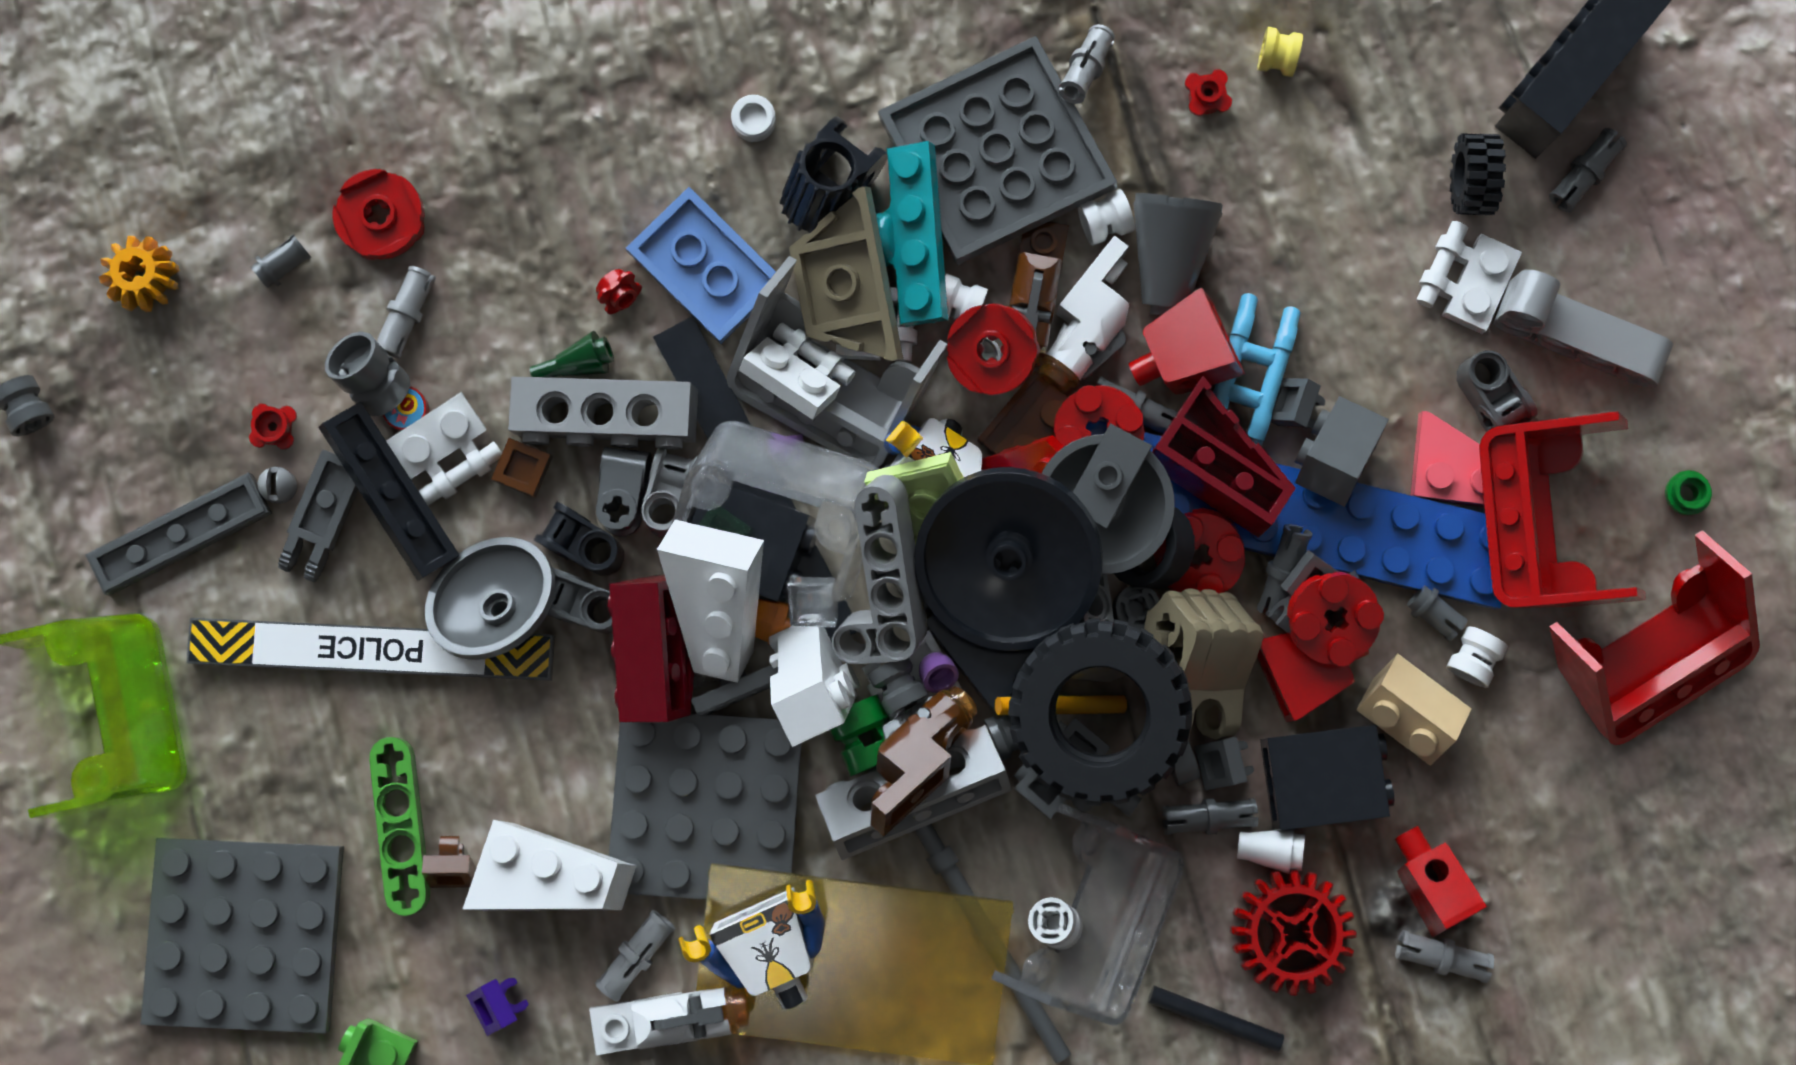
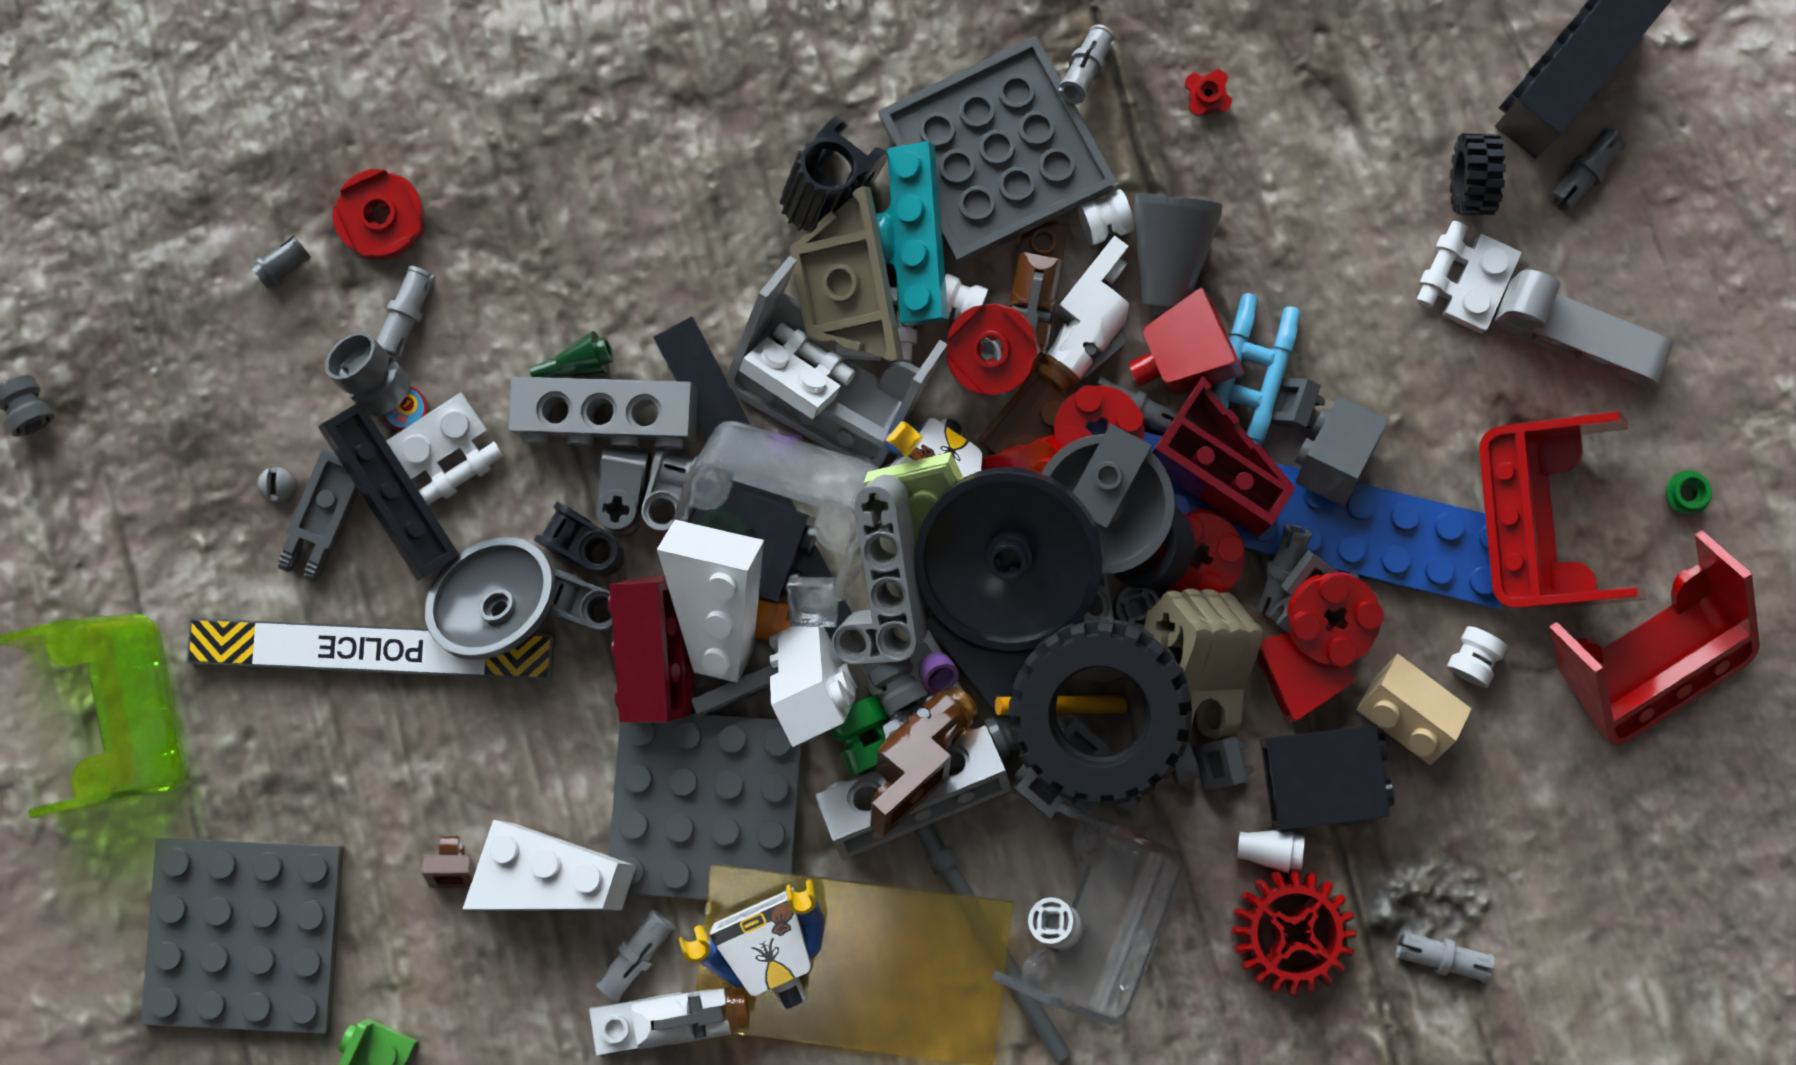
dark grey tile [85,472,272,596] -> none
light orange gear [99,236,180,312] -> none
red plate [249,404,297,450] -> none
bright green beam [369,737,430,916] -> none
dark purple tile [466,978,529,1036] -> none
reddish brown plate [491,438,553,498] -> none
red plate [596,269,642,315] -> none
medium blue plate [626,187,776,344] -> none
white tile [731,95,776,142] -> none
black bar [1148,985,1284,1052] -> none
dark grey pin [1162,798,1259,835] -> none
light yellow wheel [1257,27,1303,77] -> none
red torso [1394,826,1487,938] -> none
dark grey pin [1407,585,1468,641] -> none
coral wing [1411,411,1485,507] -> none
dark grey piece [1457,350,1538,432] -> none

